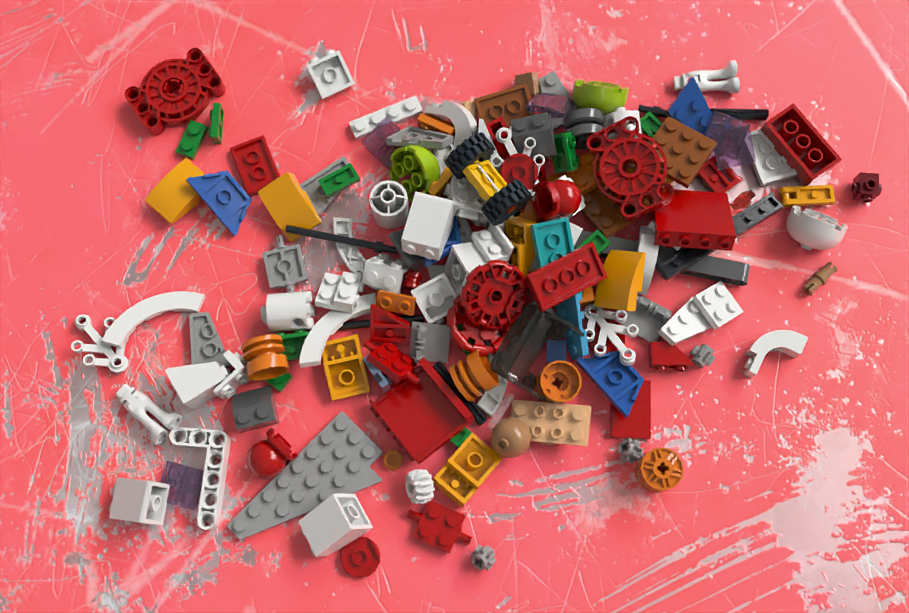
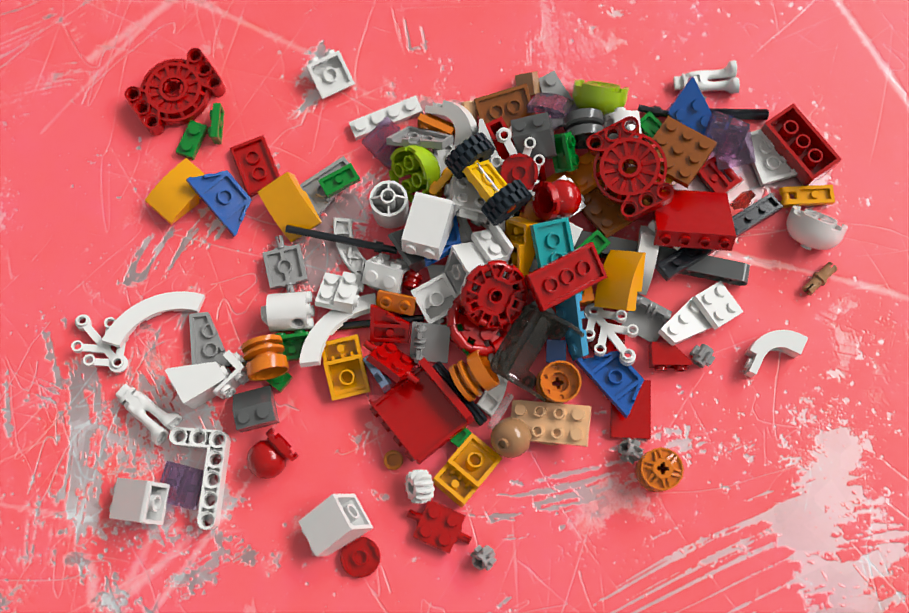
light grey wing [226,411,384,540] -> none
dark red brick [851,172,882,203] -> none

